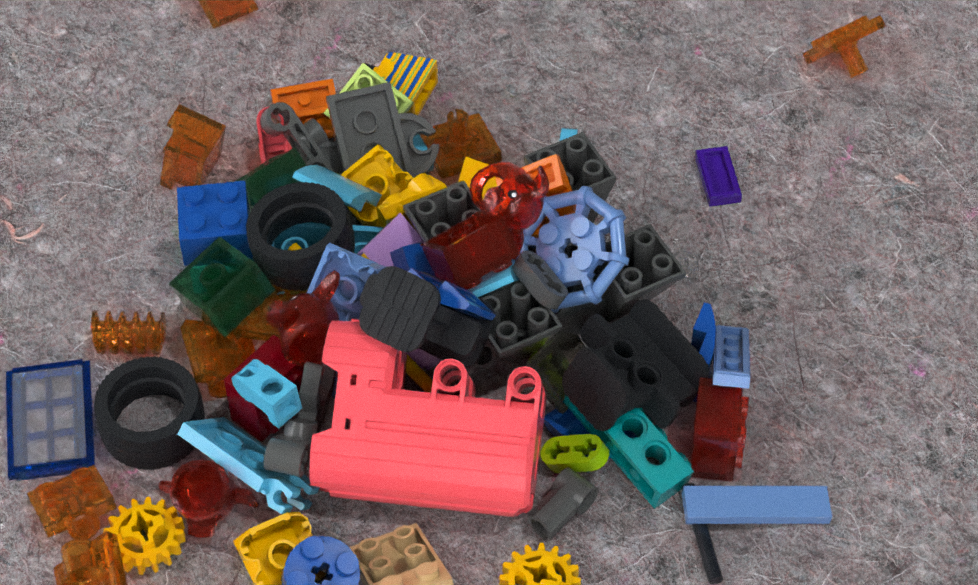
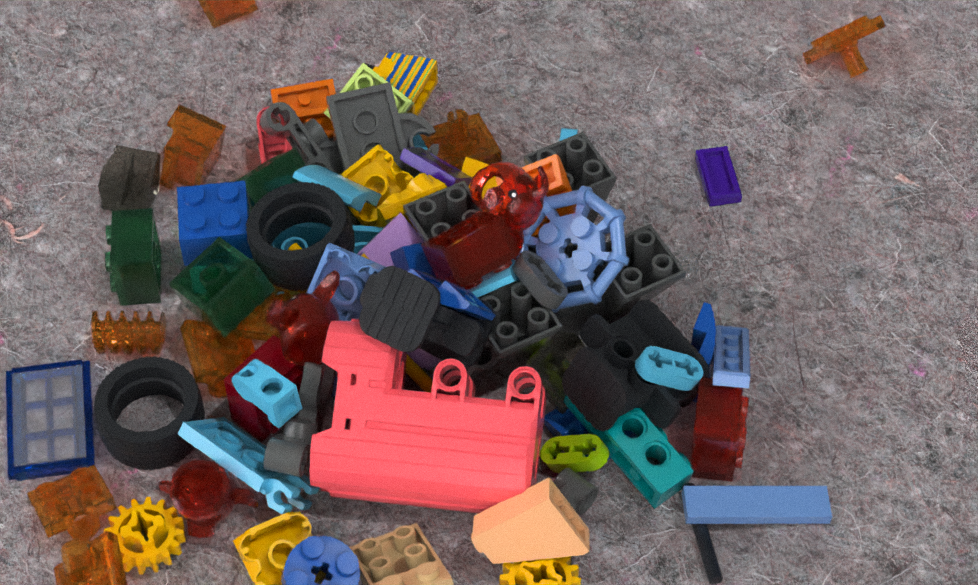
none -> clear smoke slope [98,145,160,217]
none -> clear green brick [105,208,162,306]
none -> dark purple tile [400,147,472,187]
none -> light nougat slope [471,477,589,564]
none -> medium azure beam [635,346,703,391]

